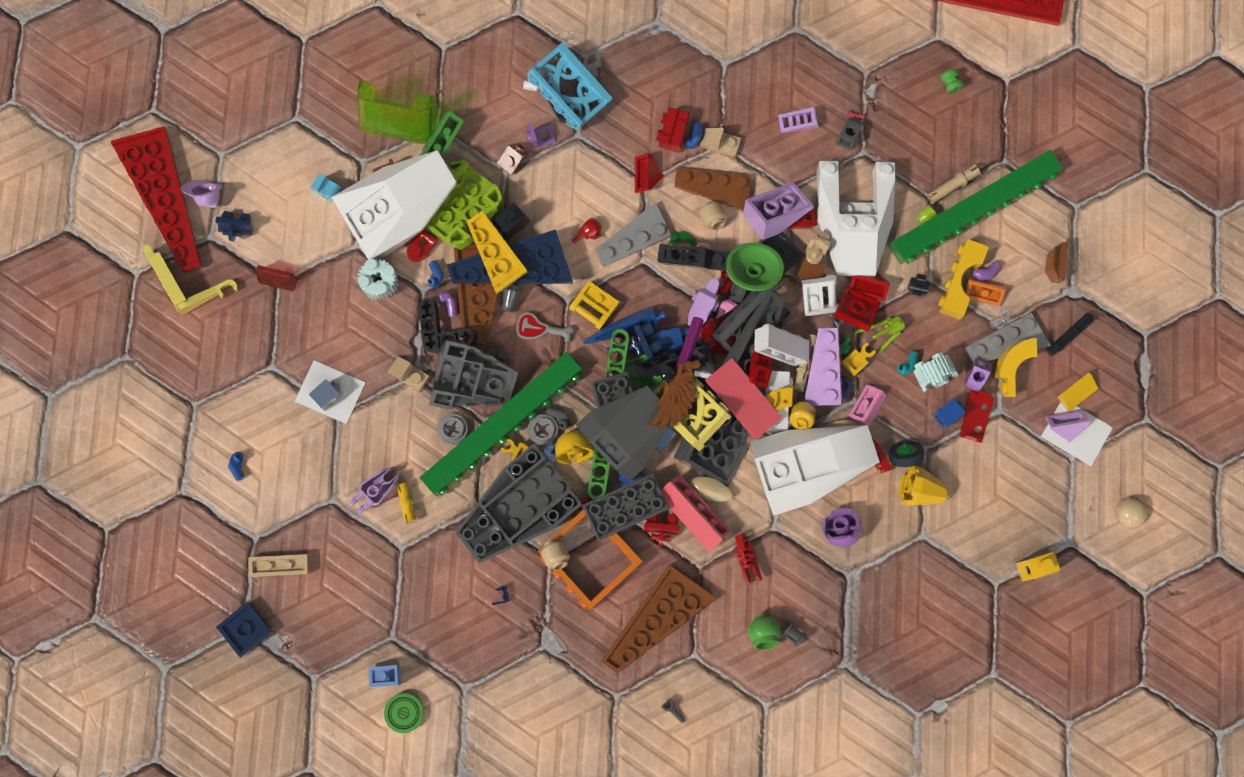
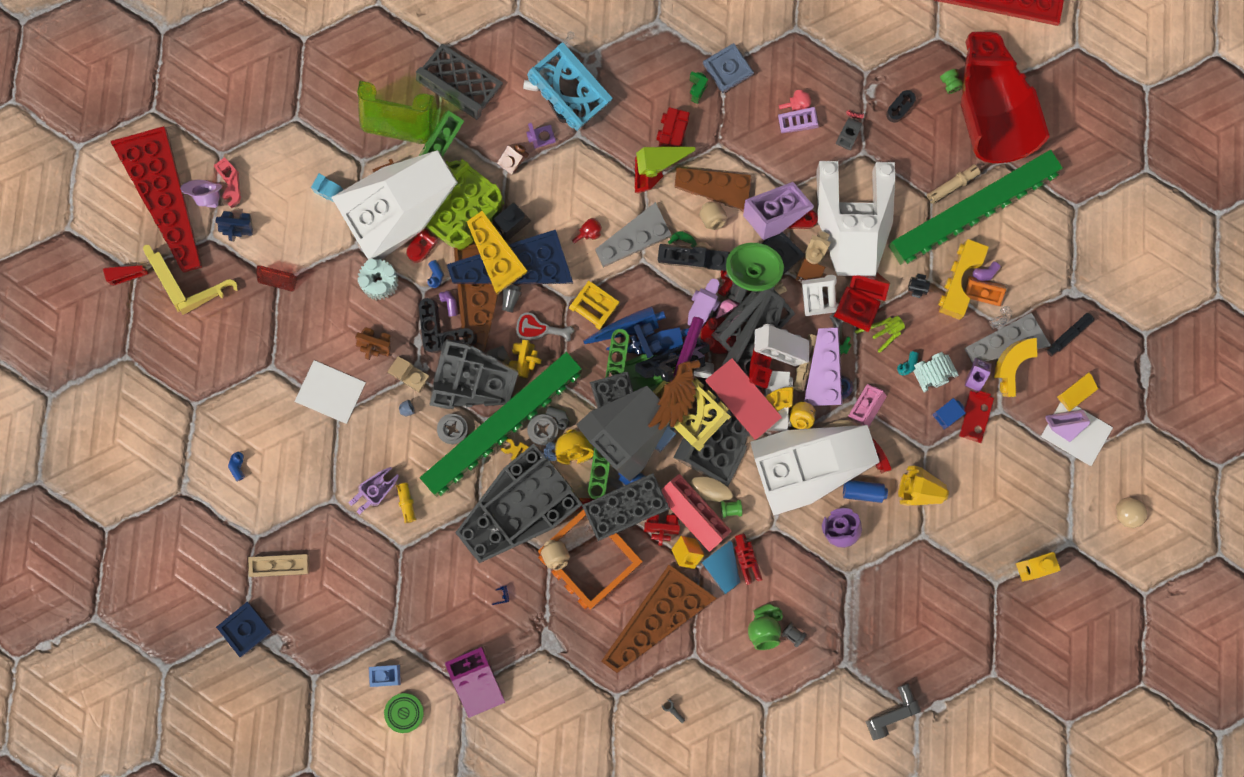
sand blue brick [309,379,342,411] -> none
blue arm [684,123,703,149] -> none
tan slope [700,128,741,157] -> none
yellow plate [841,343,876,376] -> none
black wheel [889,441,924,467] -> none
lime hose [917,205,937,224] -> none
dark orange slope [1045,242,1068,284] -> none
none -> red slope [103,265,149,286]
none -> coral piece [214,157,241,208]
none -> dark orange hips [355,327,391,360]
none -> sand blue hinge [399,400,415,417]
none -> dark grey fence [416,44,503,120]
none -> slope [445,647,505,718]
none -> yellow hips [509,340,541,378]
none -> lime slope [636,147,695,177]
none -> yellow panel [672,536,704,569]
none -> green bracket [690,71,708,104]
none -> dark azure slope [702,540,740,594]
none -> sand blue plate [703,43,754,94]
none -> bright green bush [721,500,742,518]
none -> bright green arm [753,604,783,621]
none -> coral piece [779,90,811,111]
none -> blue brick [843,480,888,503]
none -> dark grey beam [865,683,921,740]
none -> black beam [886,90,916,123]
none -> red windscreen [960,32,1050,164]

